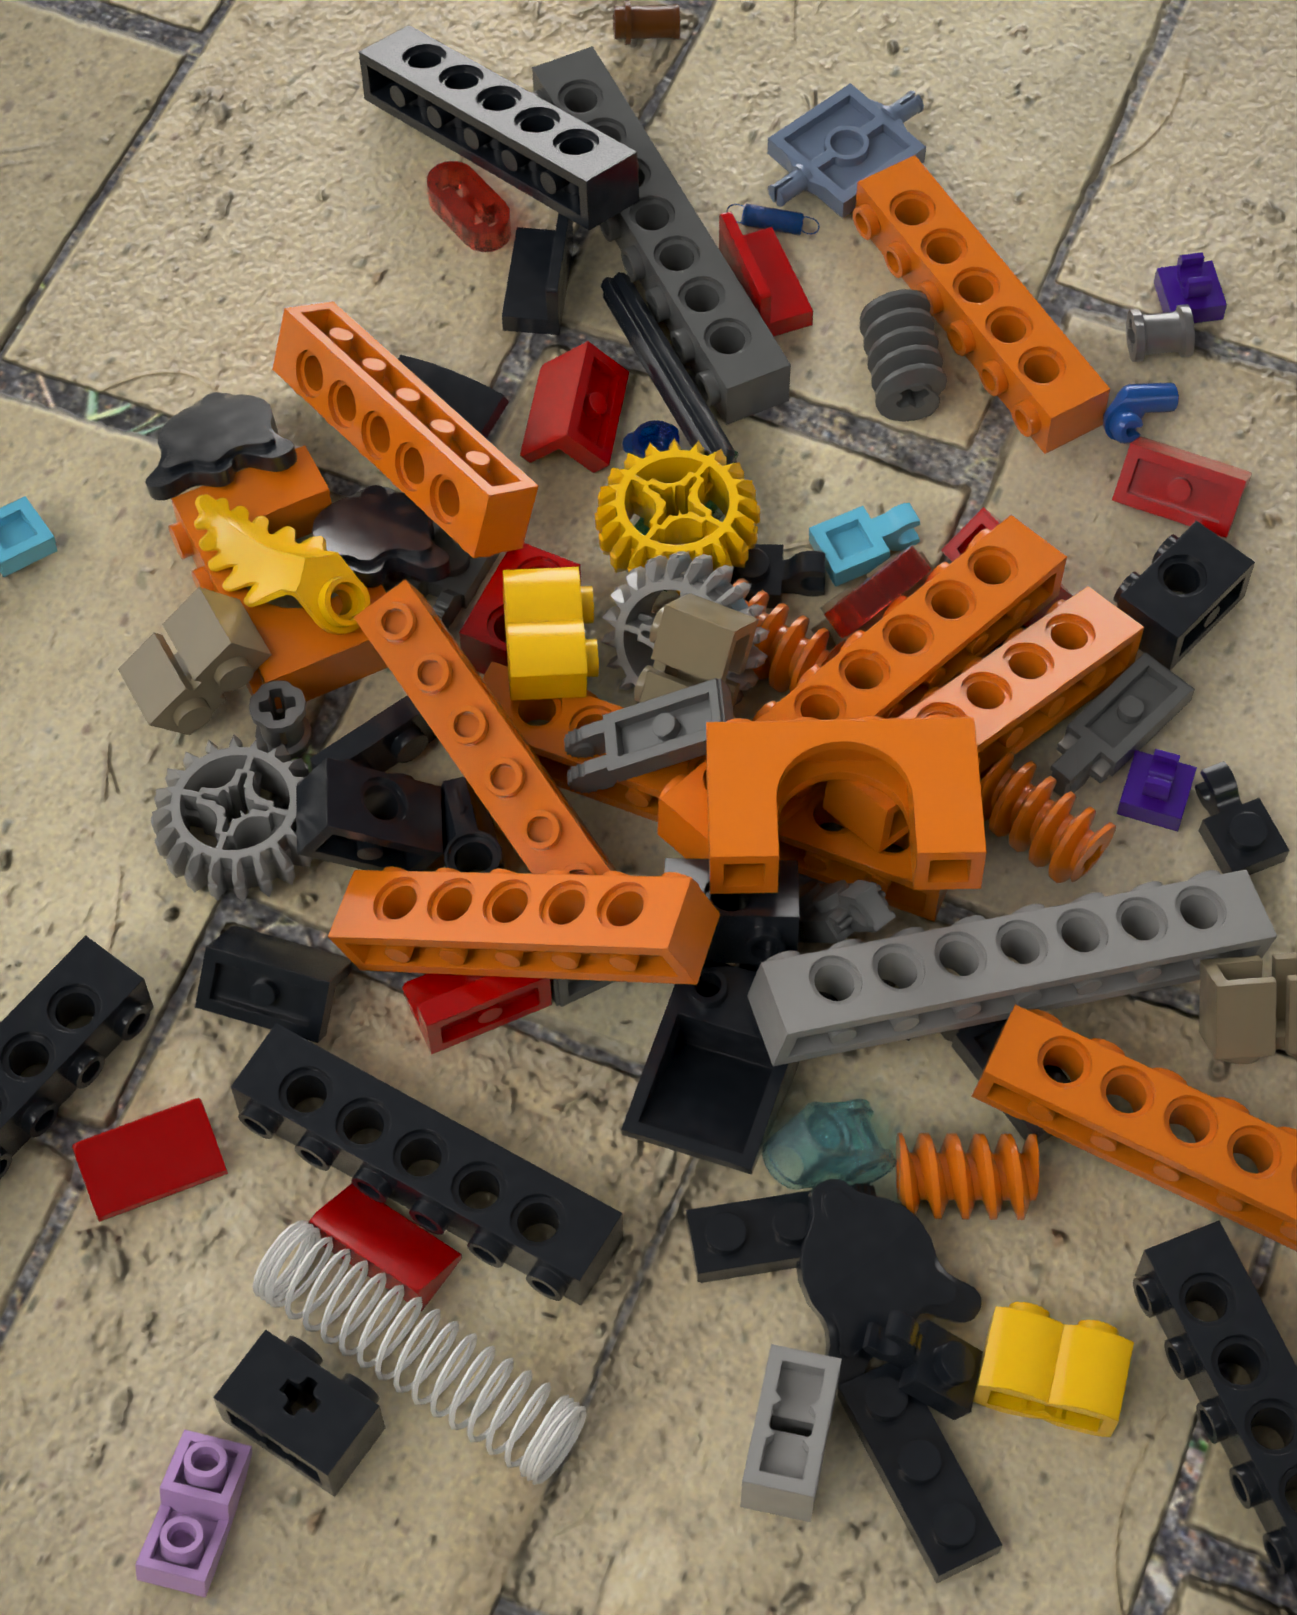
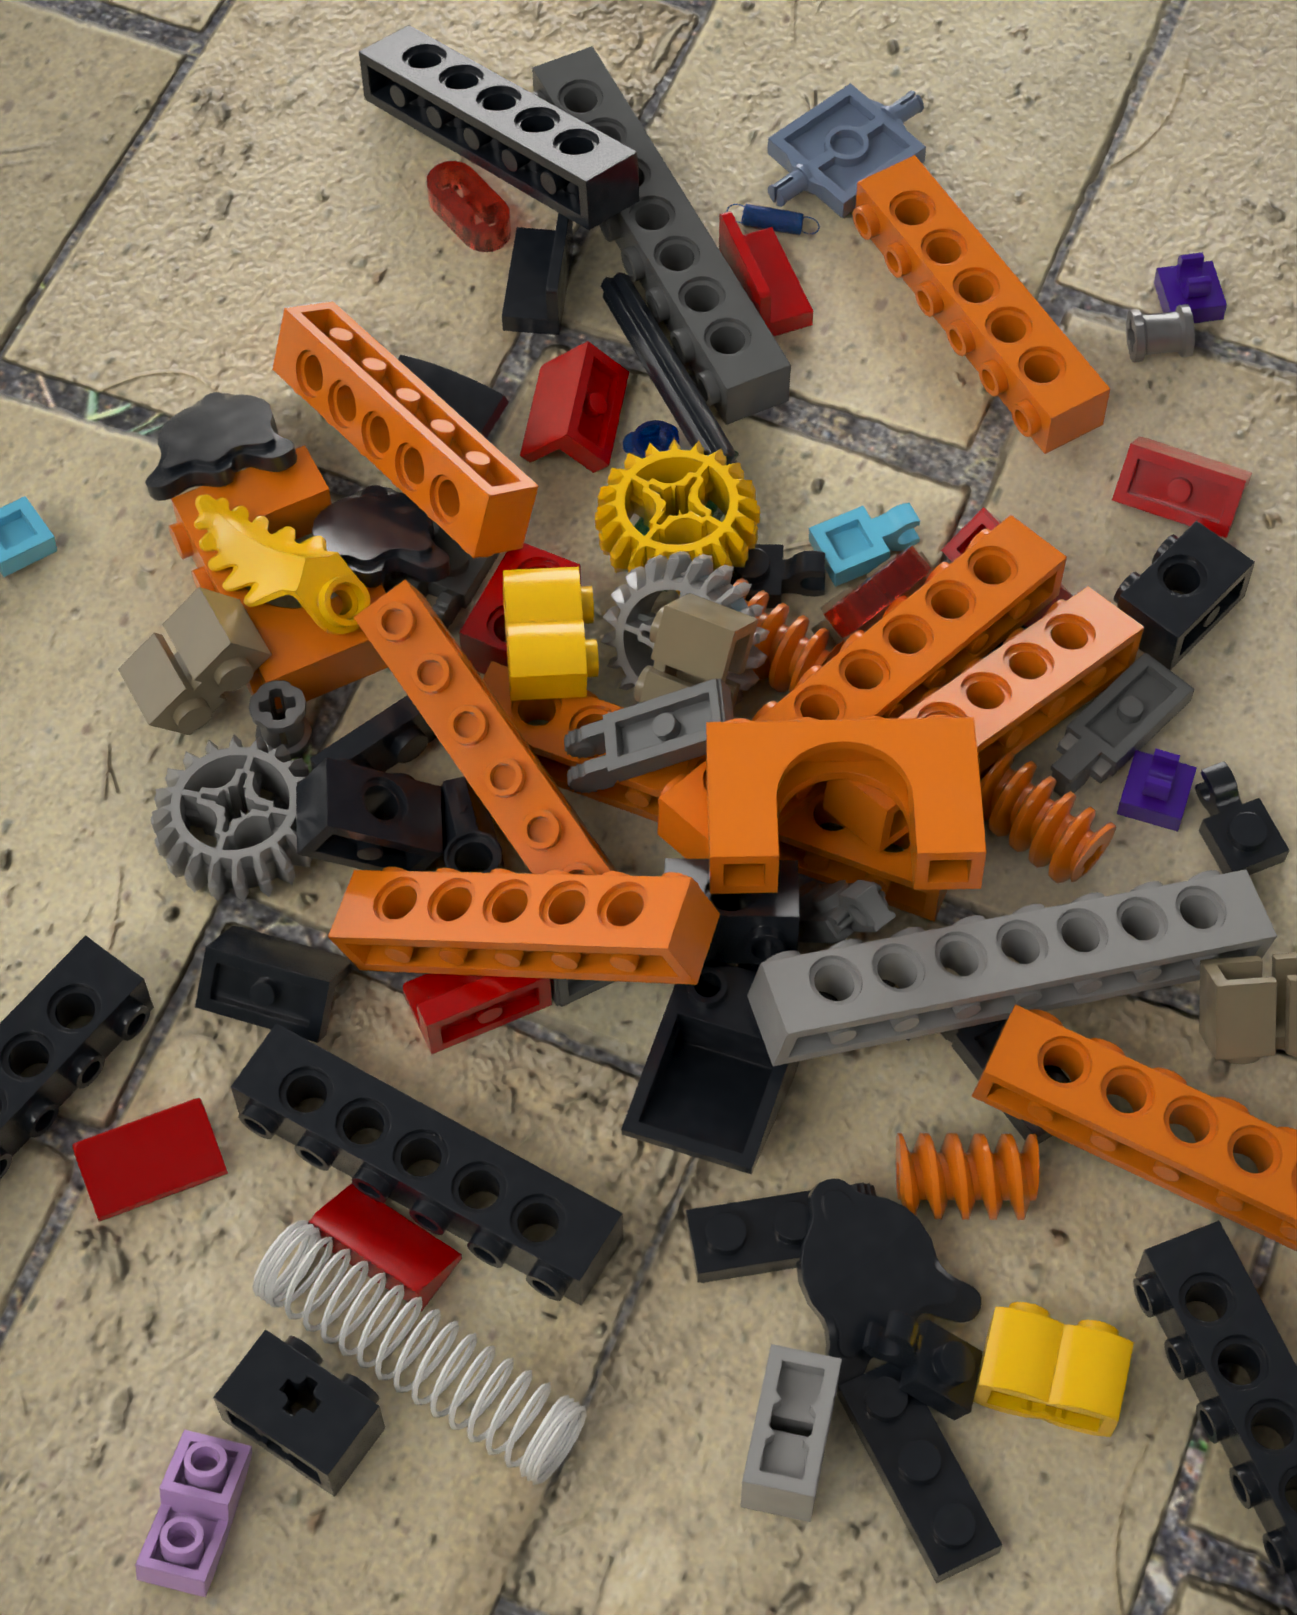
reddish brown pin [613,0,680,45] -> none
clear light blue piece [762,1099,897,1190] -> none
dark grey piece [859,289,947,422] -> none
blue arm [1103,383,1179,444] -> none

